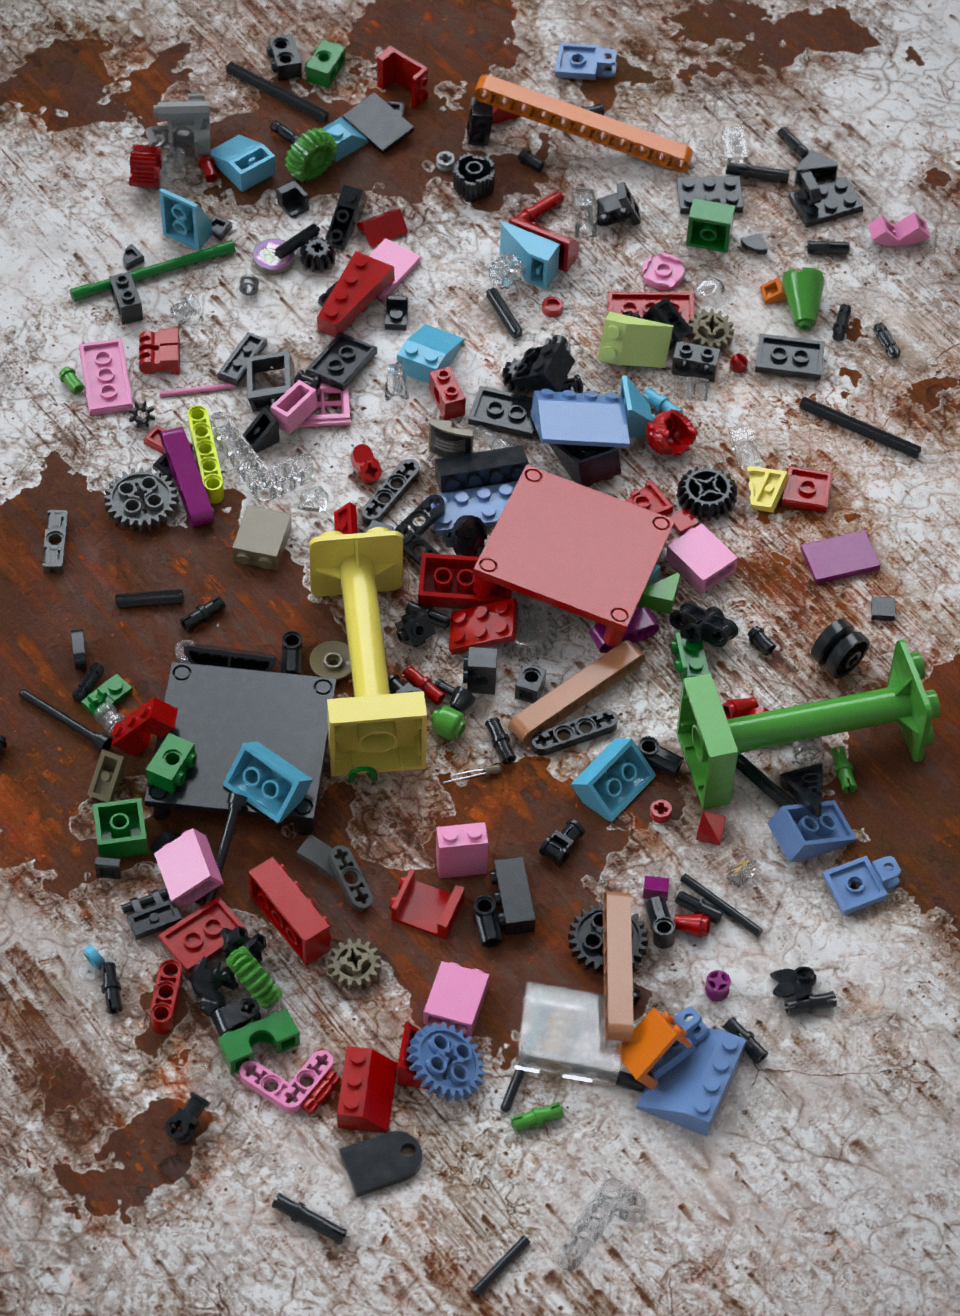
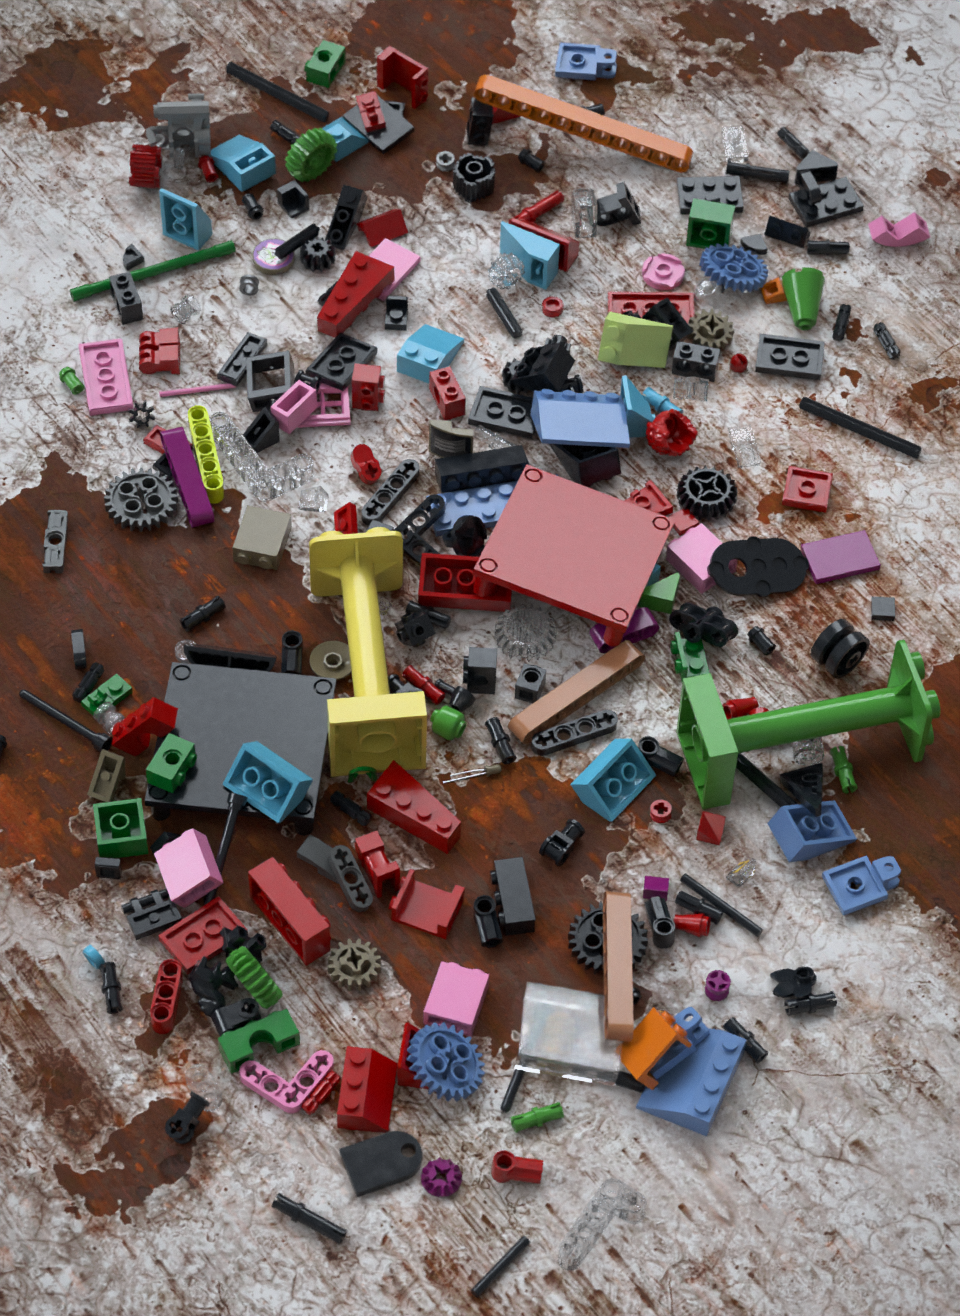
black axle [115,589,184,607] -> none
black tile [211,215,232,241] -> none
black brick [266,34,302,81] -> none
clear piece [385,360,409,402] -> none
bright pink brick [436,822,488,879] -> none
red plate [449,598,518,655] -> none
light yellow wing [747,466,789,513] -> none
none -> black pin [241,193,264,220]
none -> black axle [330,791,372,826]
none -> red brick [352,363,385,411]
none -> plate [355,91,386,132]
none -> red piece [355,831,400,898]
none -> red wedge [367,760,461,854]
none -> magenta gear [421,1157,462,1197]
none -> red piece [491,1150,543,1184]
none -> medium blue gear [699,243,769,293]
none -> black piece [707,536,809,597]
none -> black hinge [764,215,811,248]

